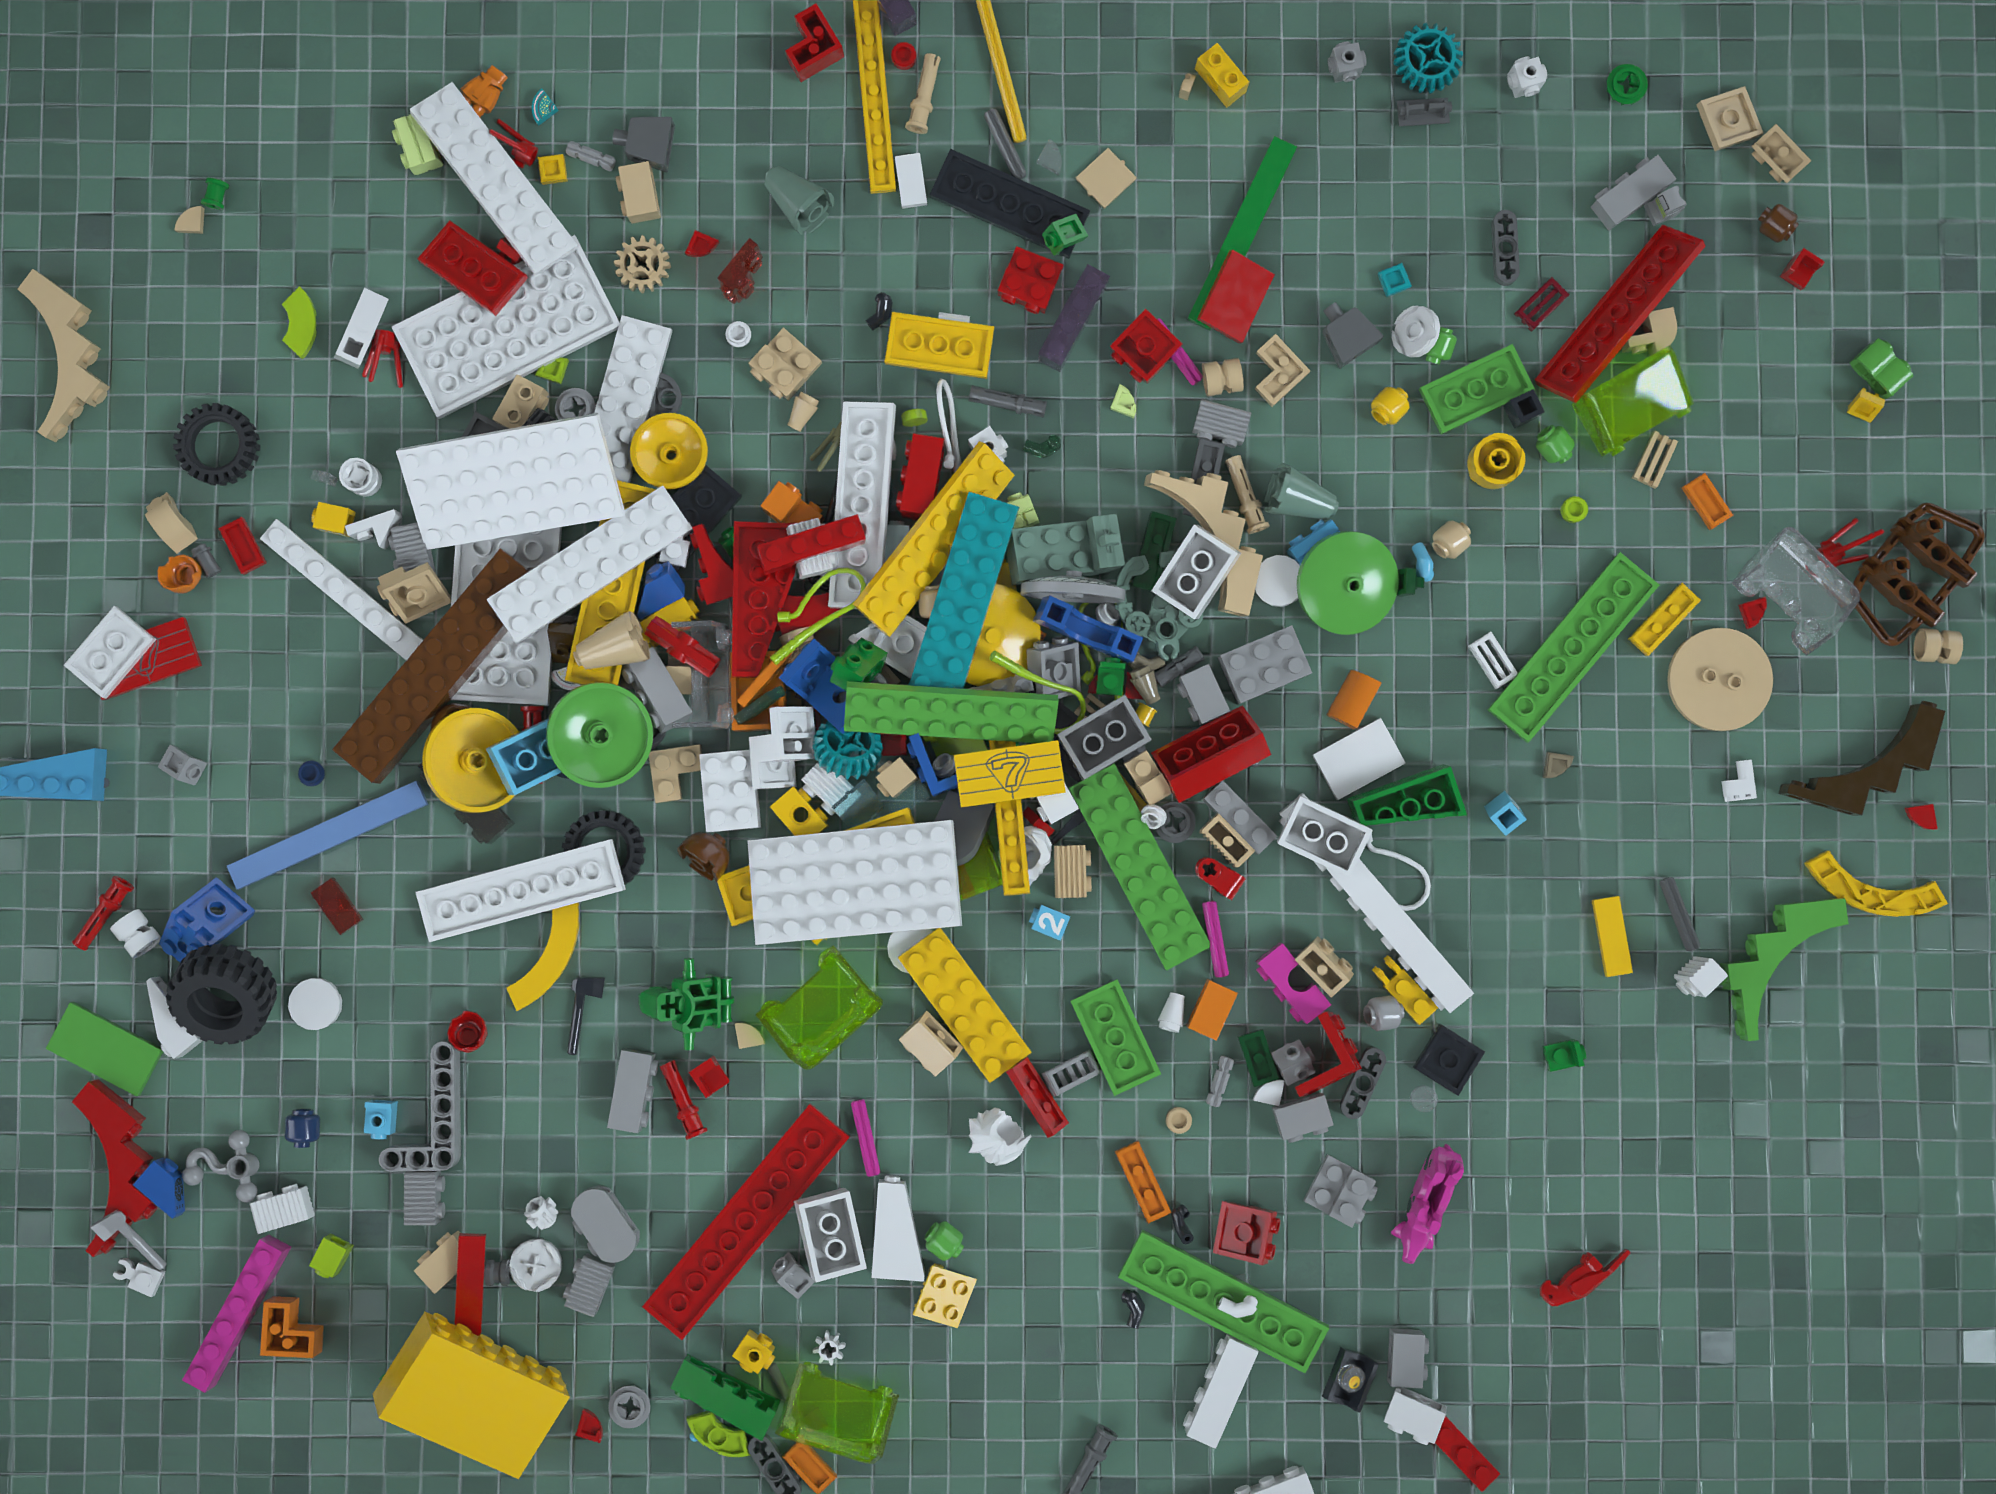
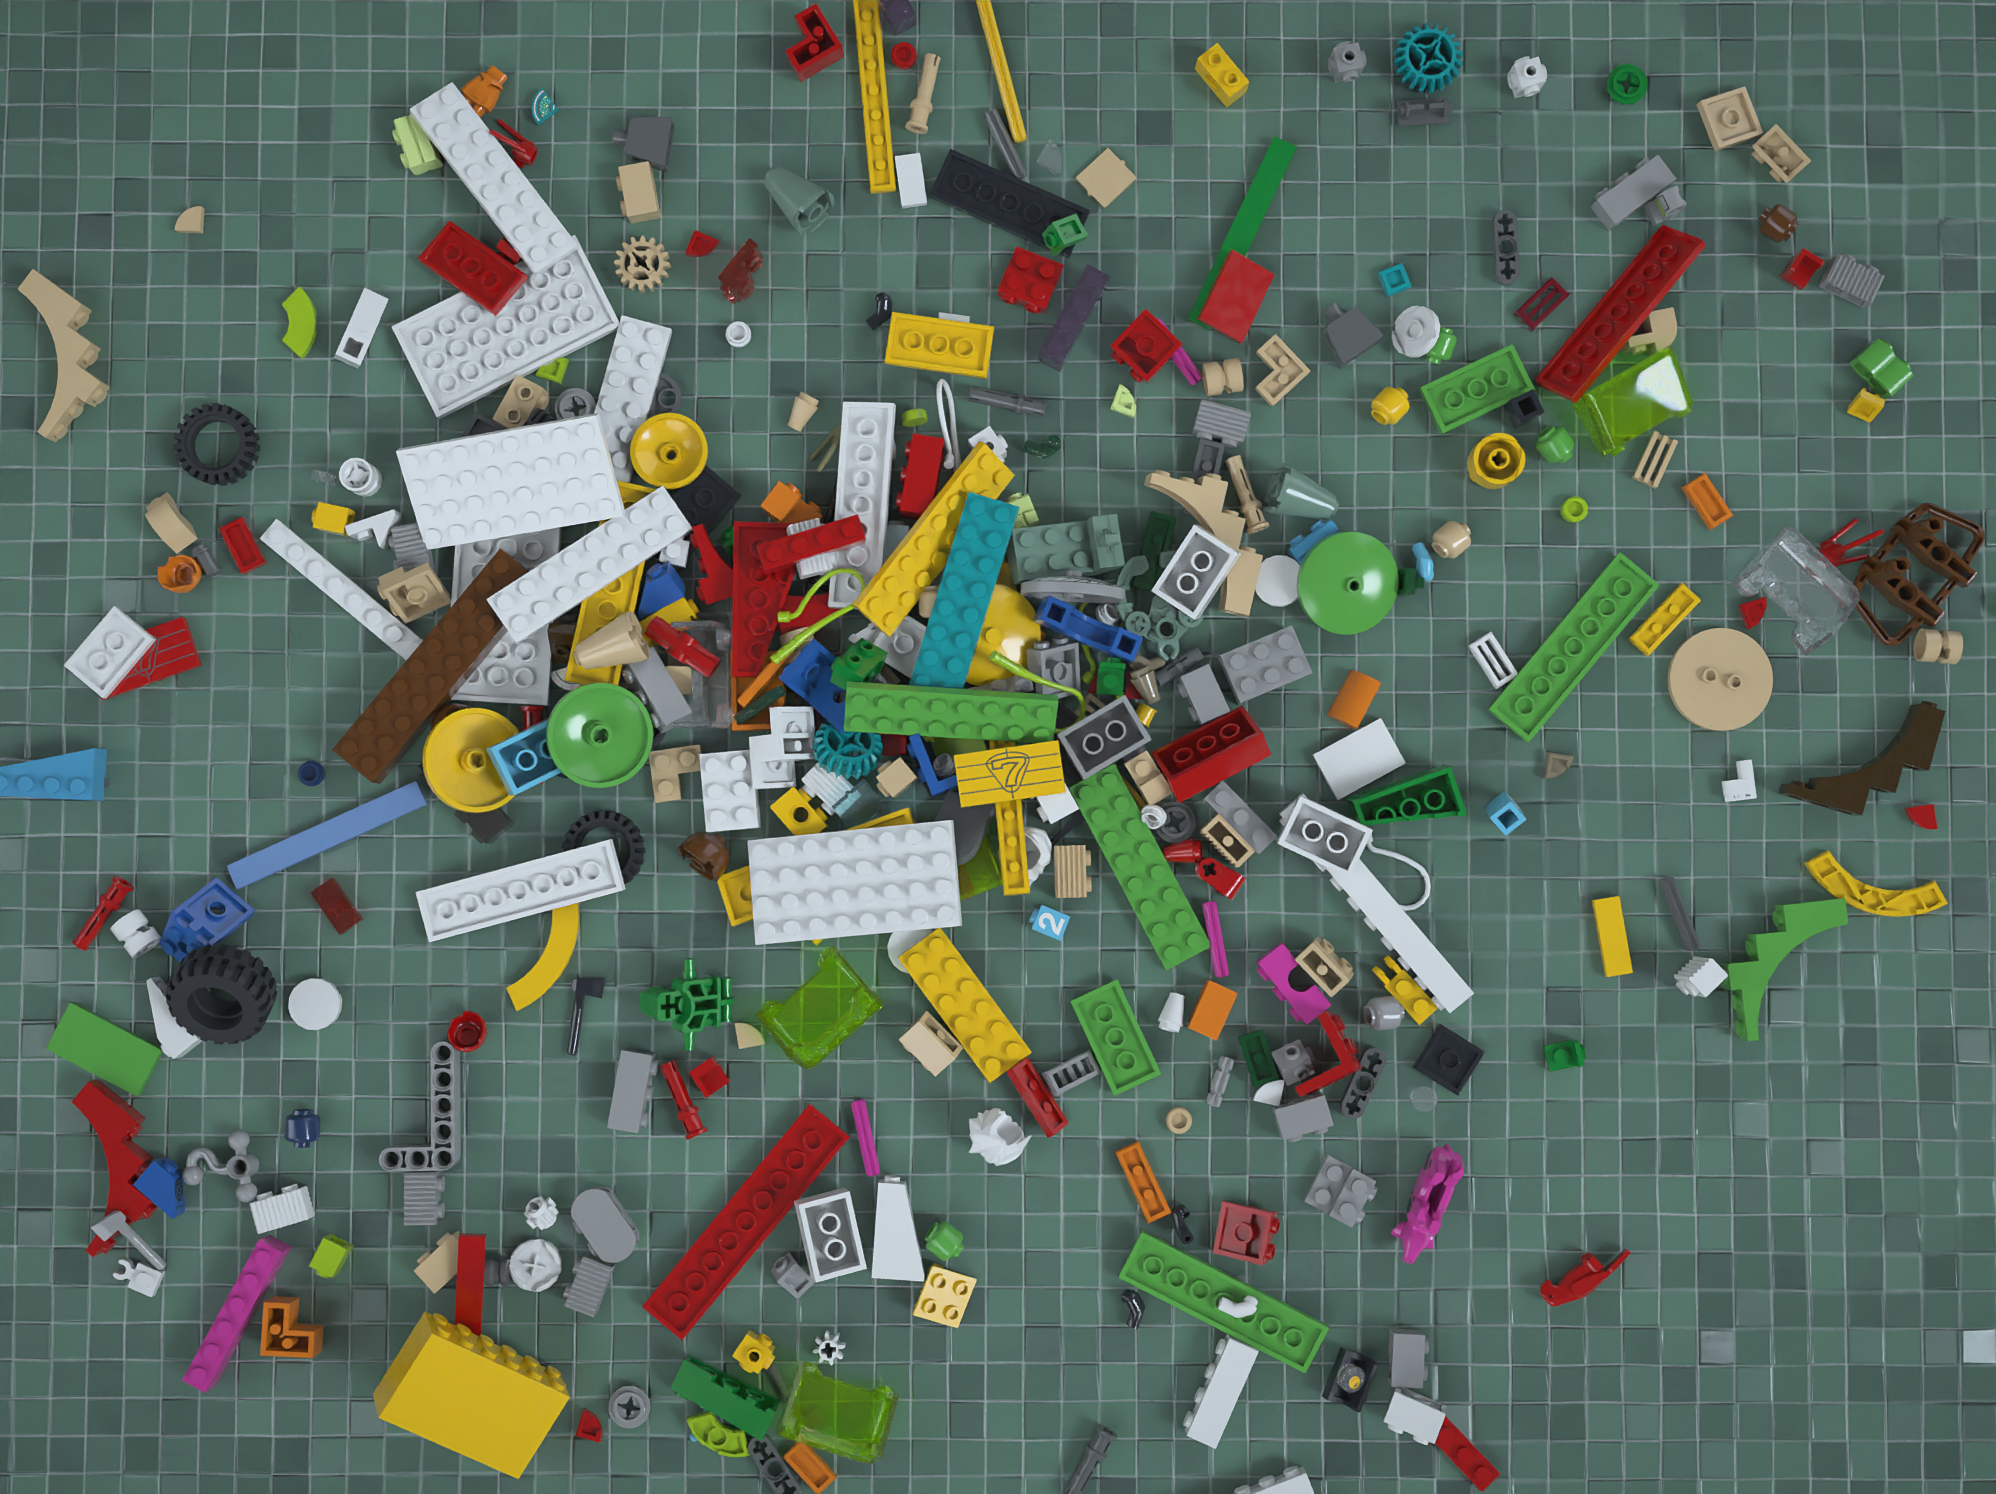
light grey bracket [158,745,207,785] -> none
green bush [200,178,230,210] -> none
red plant [362,330,403,388] -> none
medium azure brick [364,1099,398,1139] -> none
yellow tile [538,154,568,185] -> none
light grey axle [566,141,616,171] -> none
tan plate [748,327,822,401] -> none
red tile [1022,807,1055,837] -> none
tan tile [1179,73,1196,101] -> none
none -> red cone [1164,838,1203,863]
none -> light grey brick [1818,254,1885,309]

